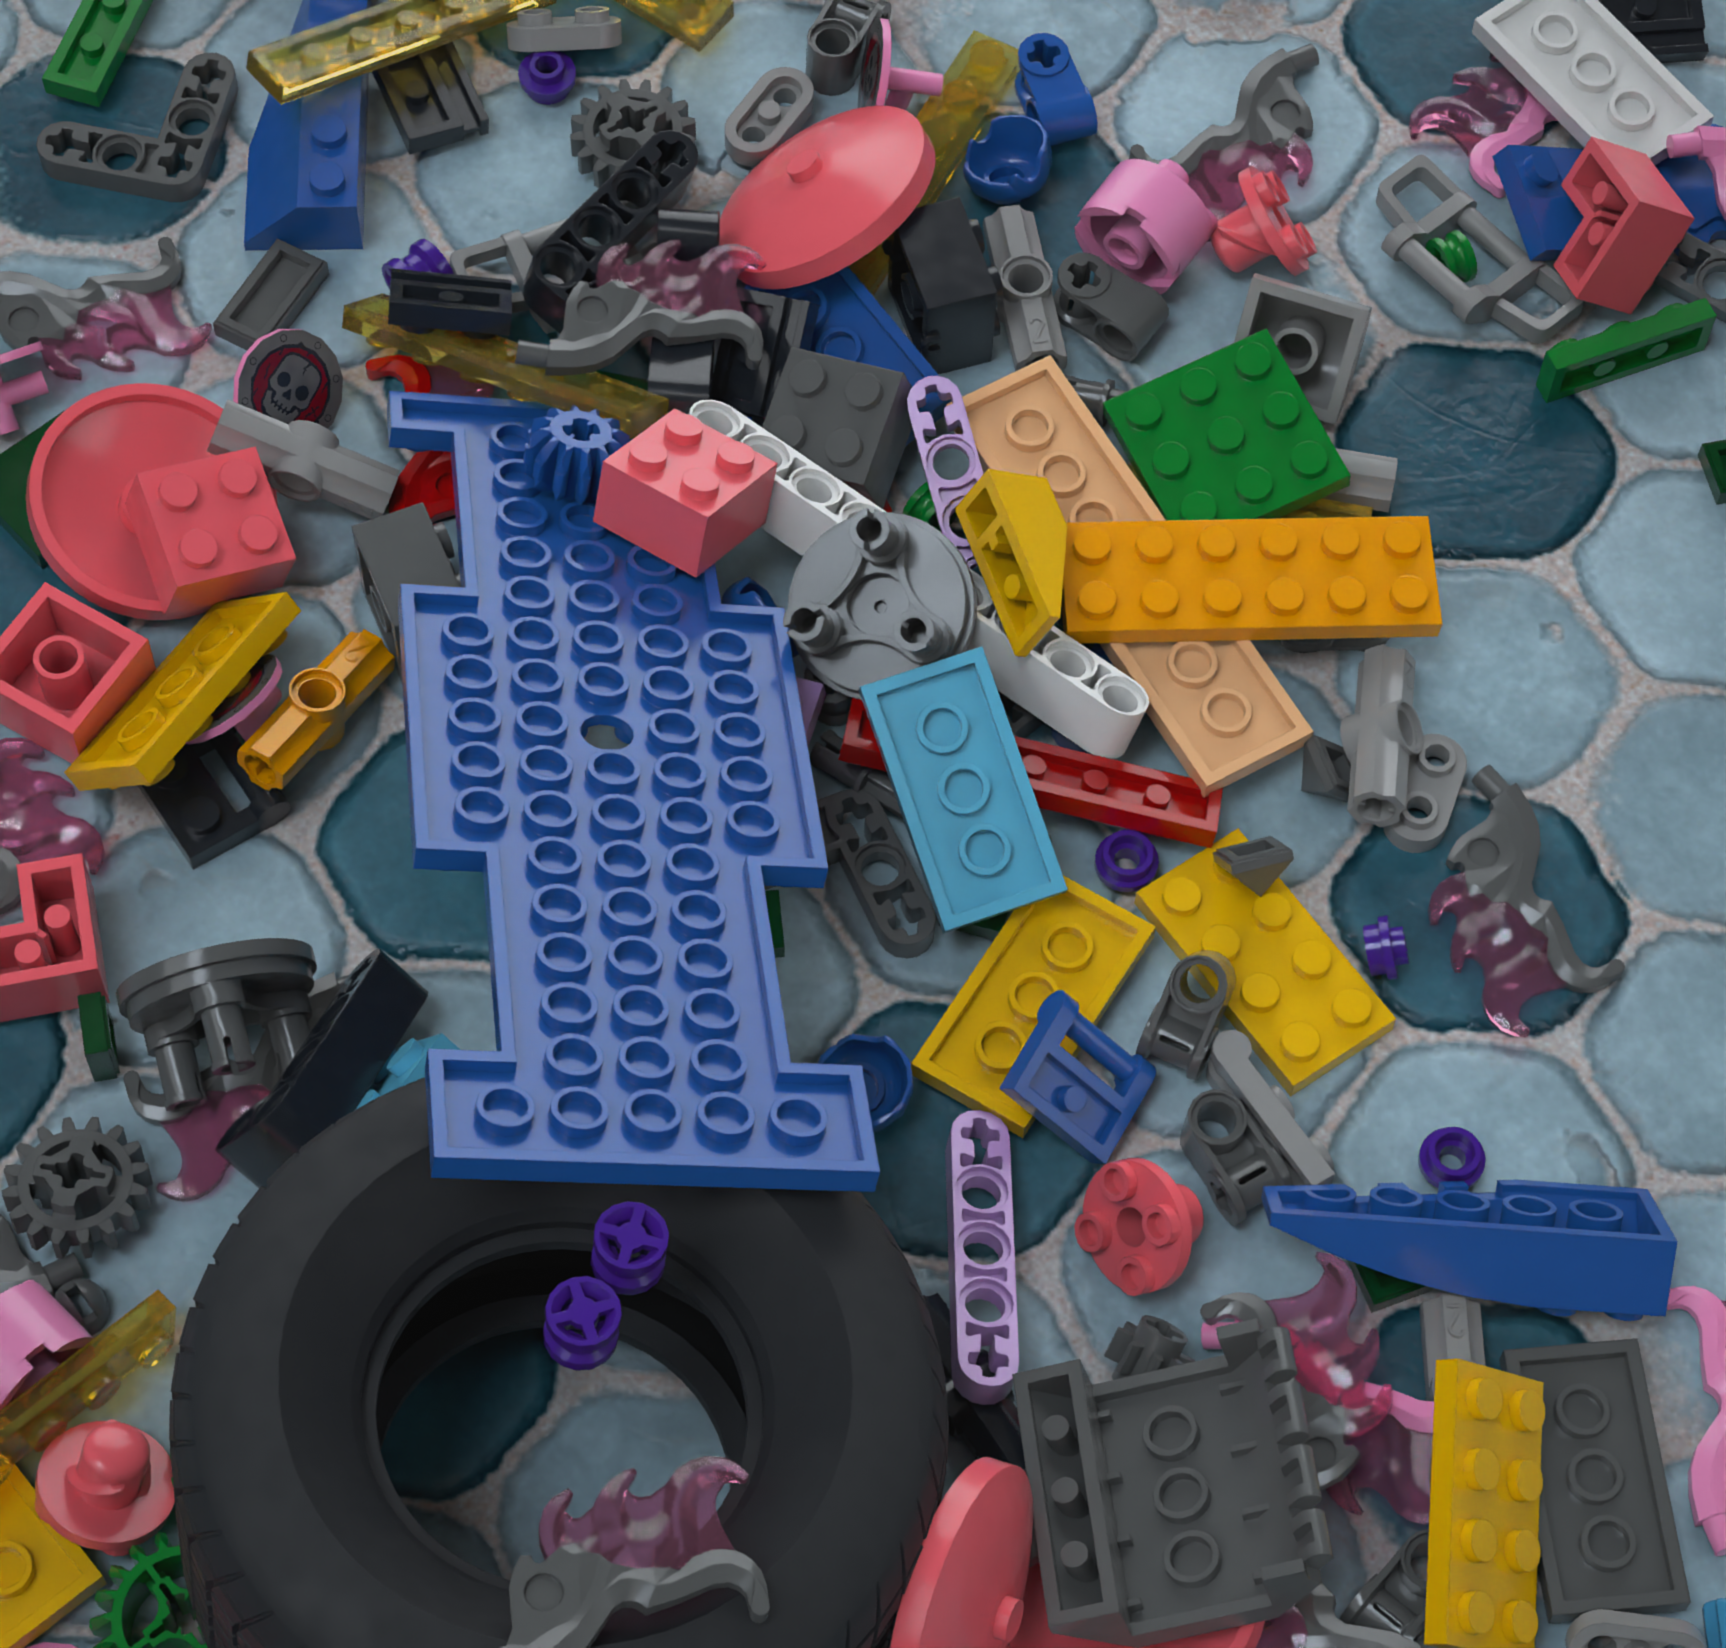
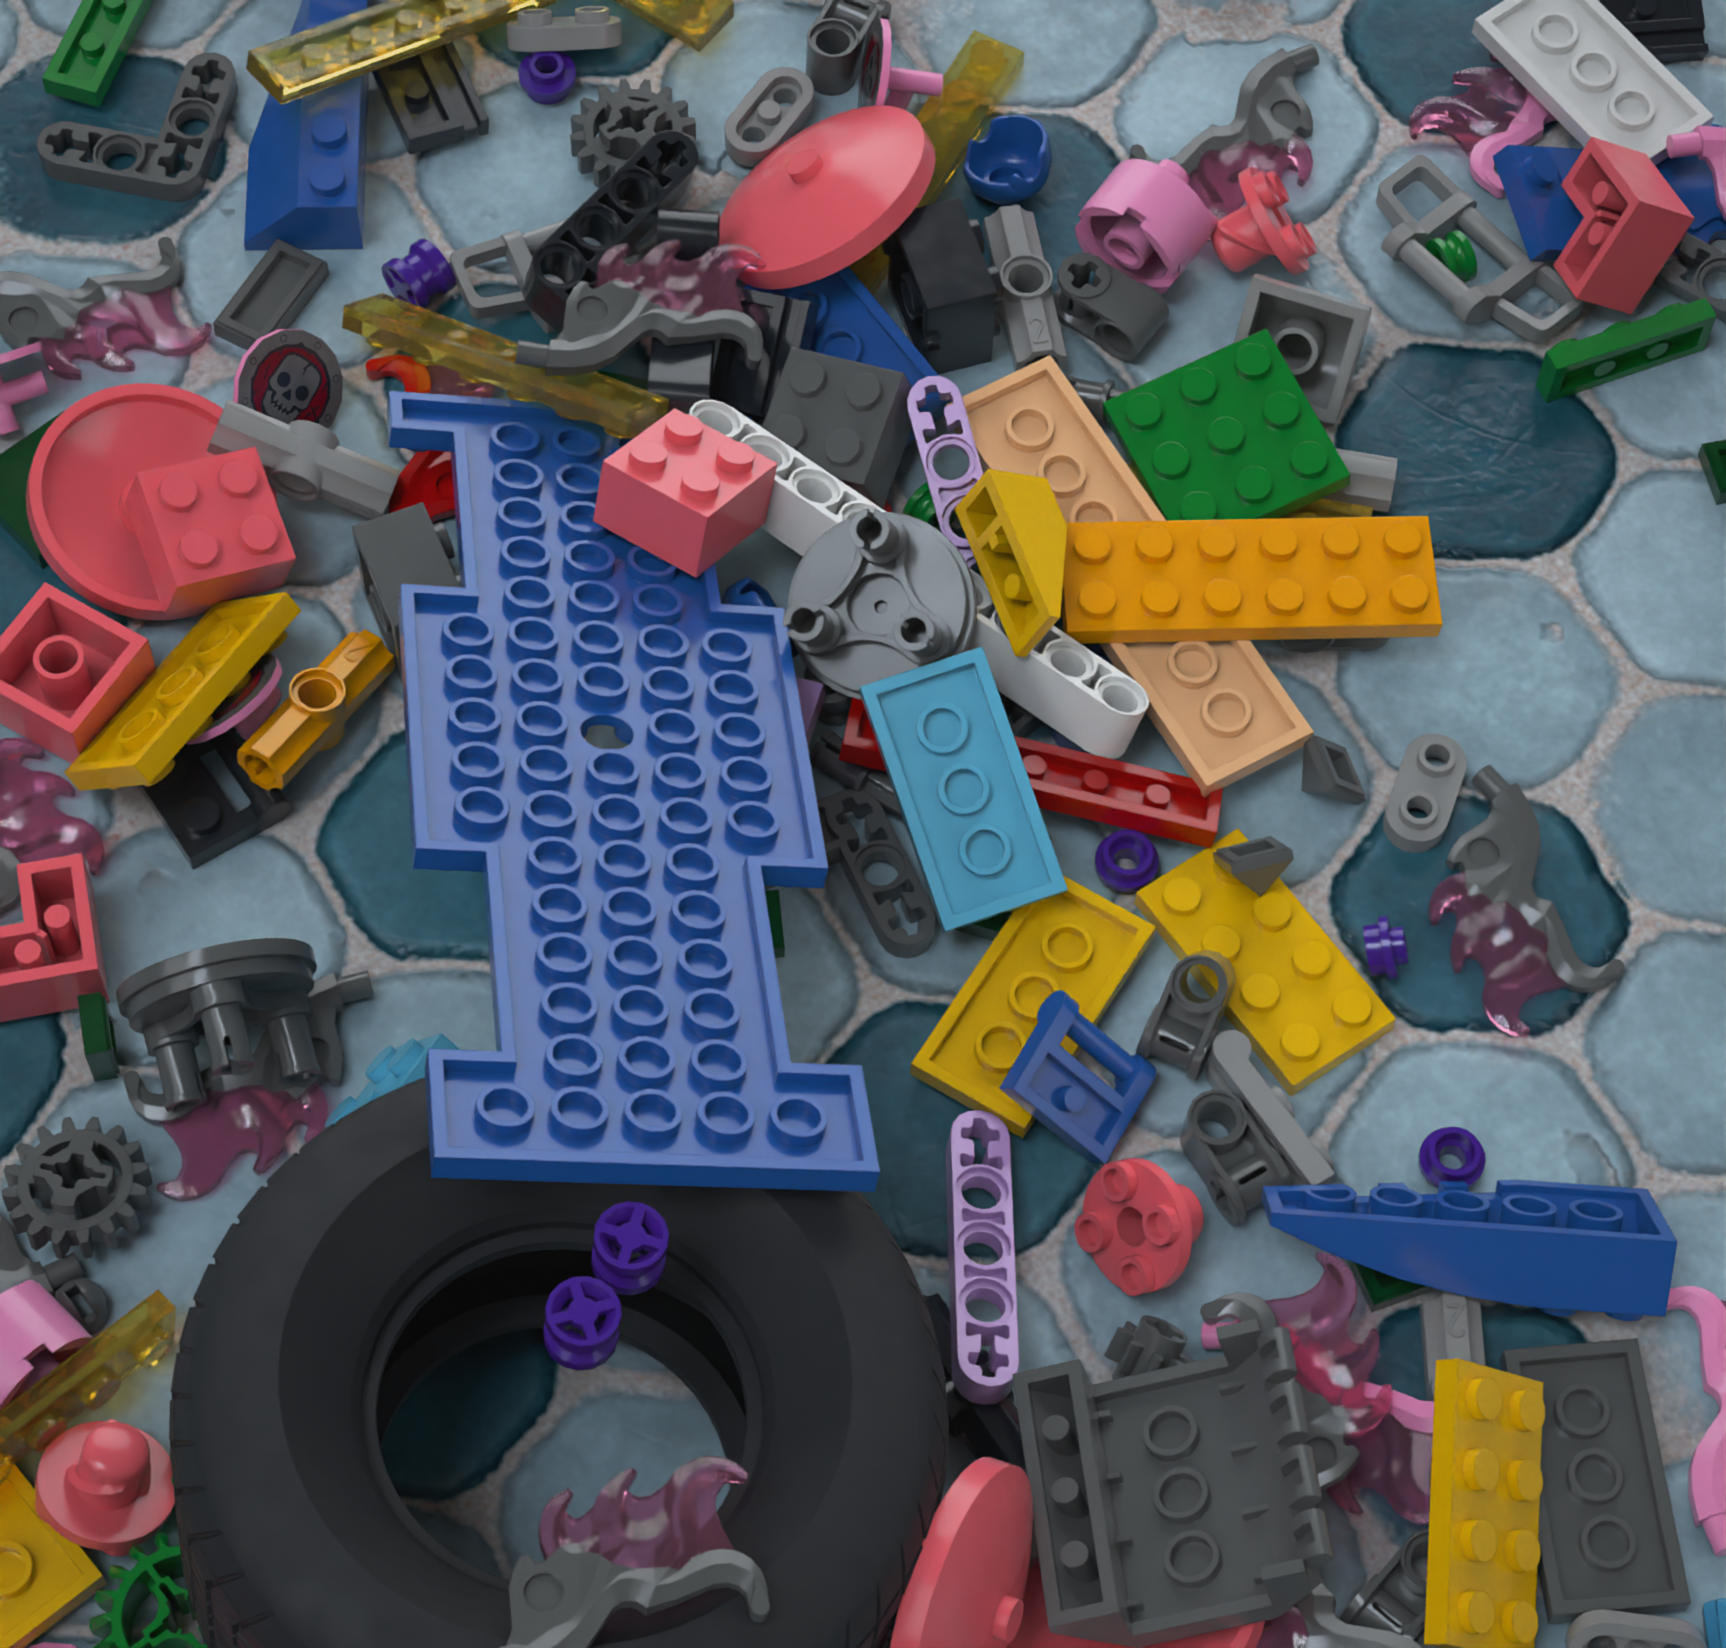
black beam [215,949,429,1188] -> none
black plate [388,268,512,340] -> none
blue gear [523,404,630,505] -> none
blue hair [817,1034,914,1133] -> none
blue piece [1014,33,1098,146] -> none
light grey piece [1340,644,1424,827] -> none

